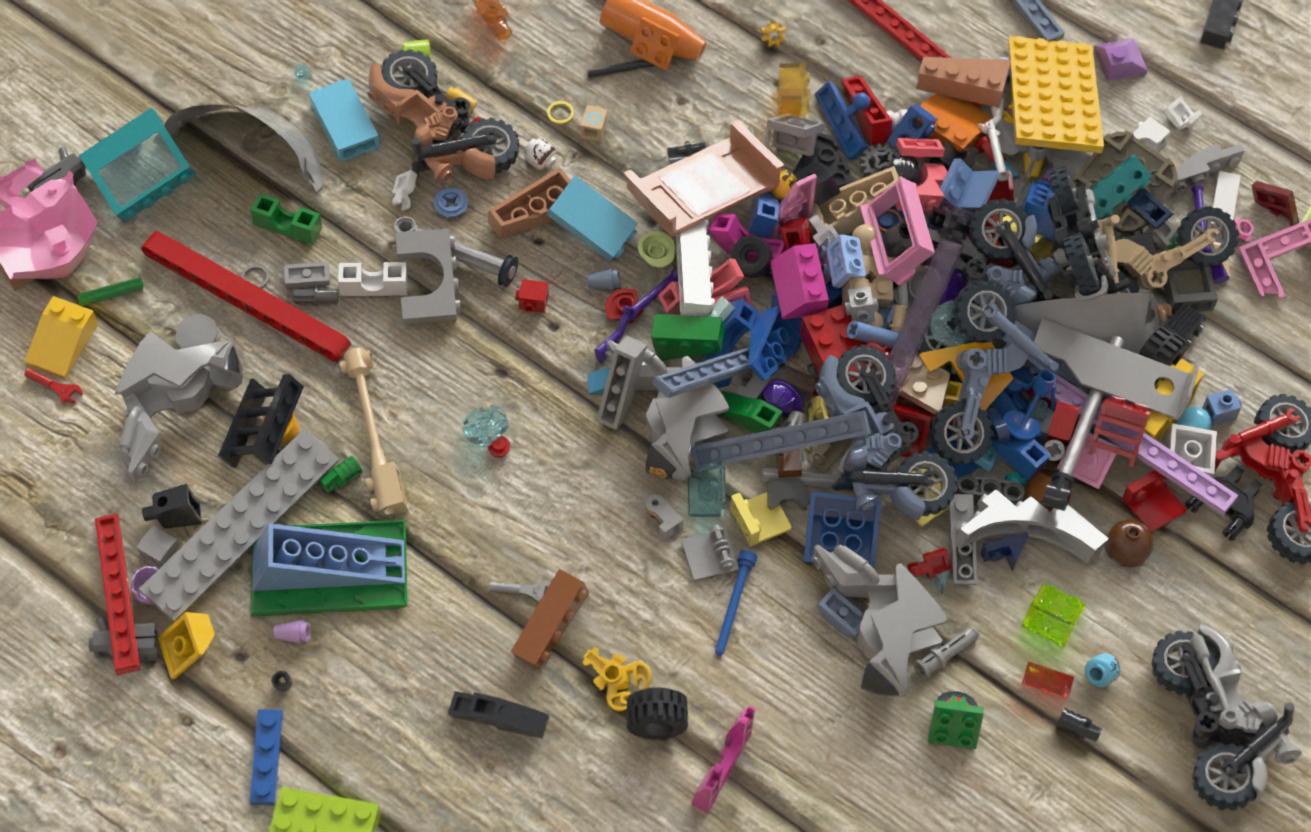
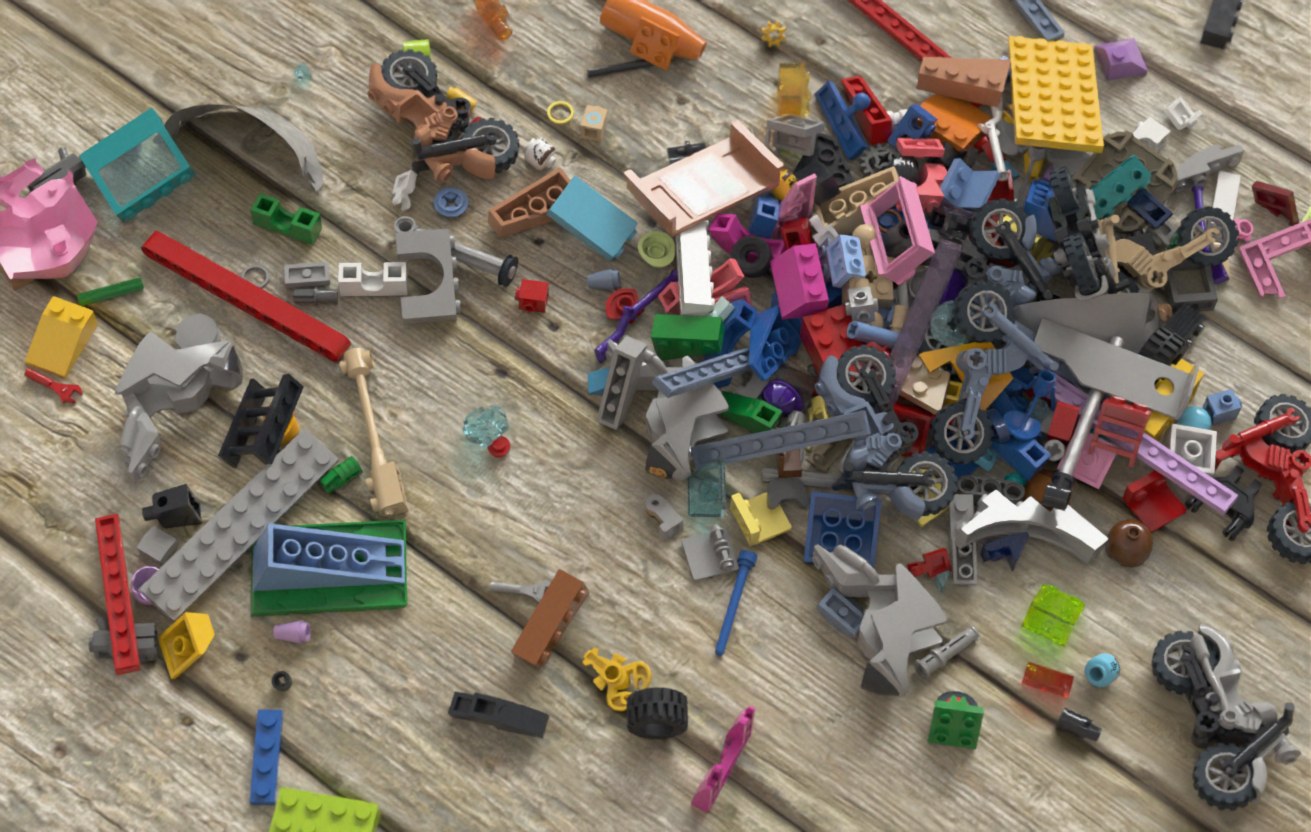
medium azure brick [309,78,380,162] -> none

